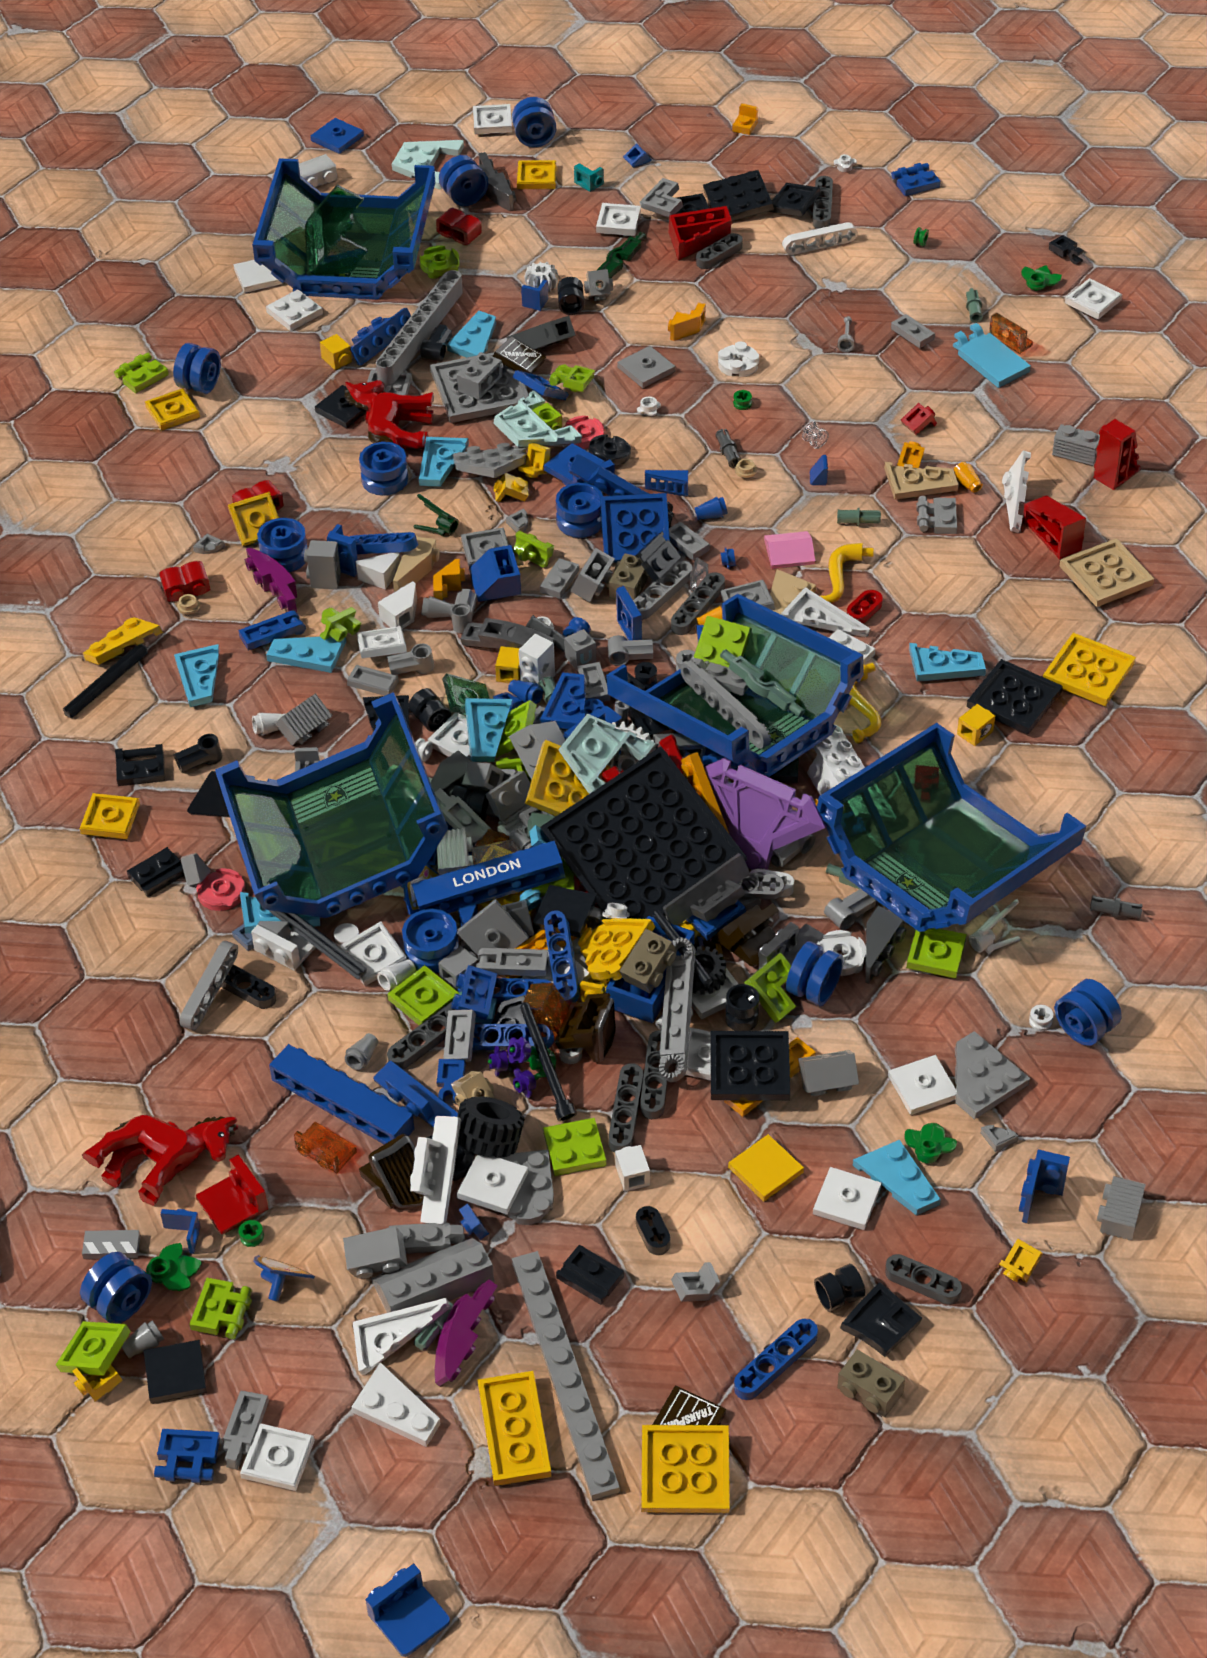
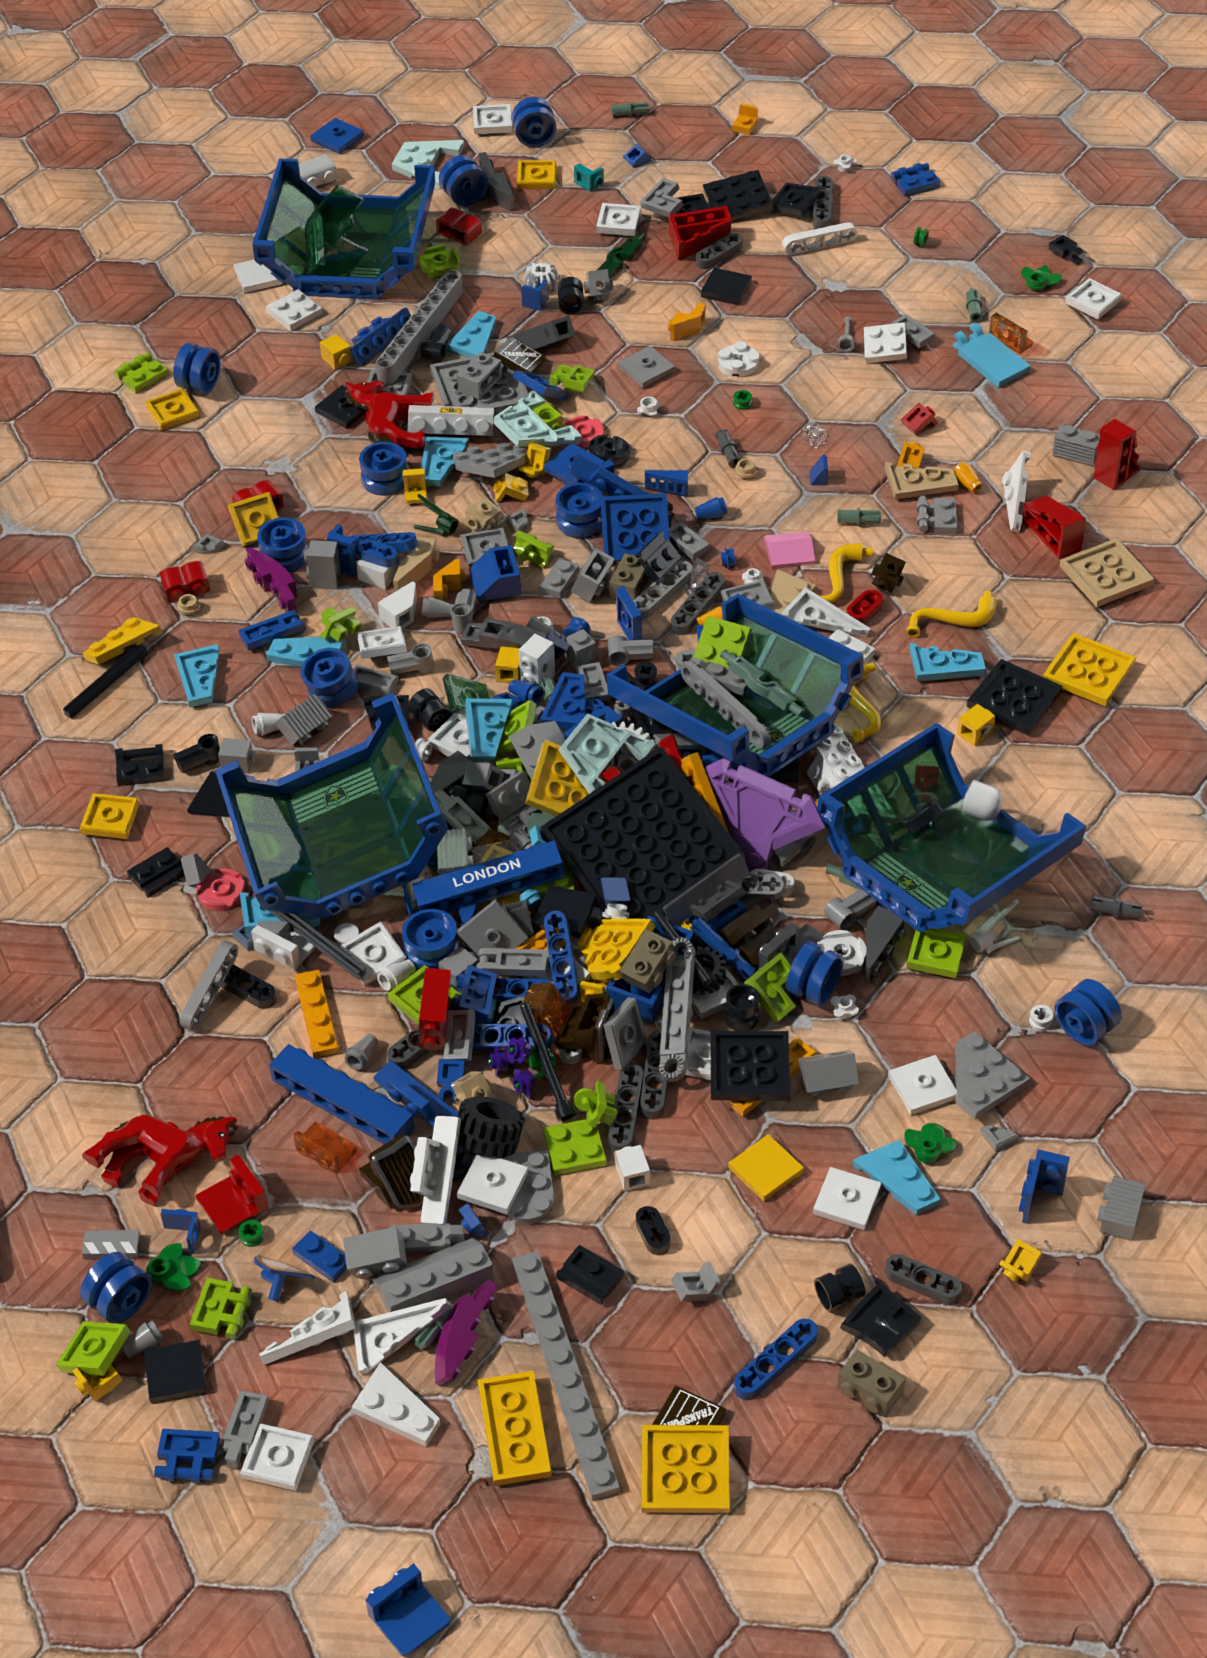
none -> light grey brick [218,738,256,773]
none -> white wing [259,1291,355,1365]
none -> blue plate [292,1230,347,1283]
none -> light orange plate [294,969,339,1059]
none -> blue wheel [301,648,358,708]
none -> blue beam [358,539,398,568]
none -> yellow bracket [403,468,427,504]
none -> white brick [408,405,494,436]
none -> red brick [419,968,451,1051]
none -> tan brick [464,497,501,532]
none -> dark blue tile [545,629,569,660]
none -> lime hips [574,1081,617,1128]
none -> blue slope [600,878,631,907]
none -> light grey plate [603,997,646,1070]
none -> sand green axle [611,101,649,117]
none -> blue pin [690,917,756,980]
none -> black tile [701,268,752,305]
none -> white plate [742,568,764,584]
none -> white plate [831,994,859,1019]
none -> white plate [864,322,907,364]
none -> dark brown brick [871,553,906,593]
none -> black beam [903,800,943,833]
none -> yellow animal [906,590,997,638]
none -> white helmet [962,780,1003,821]

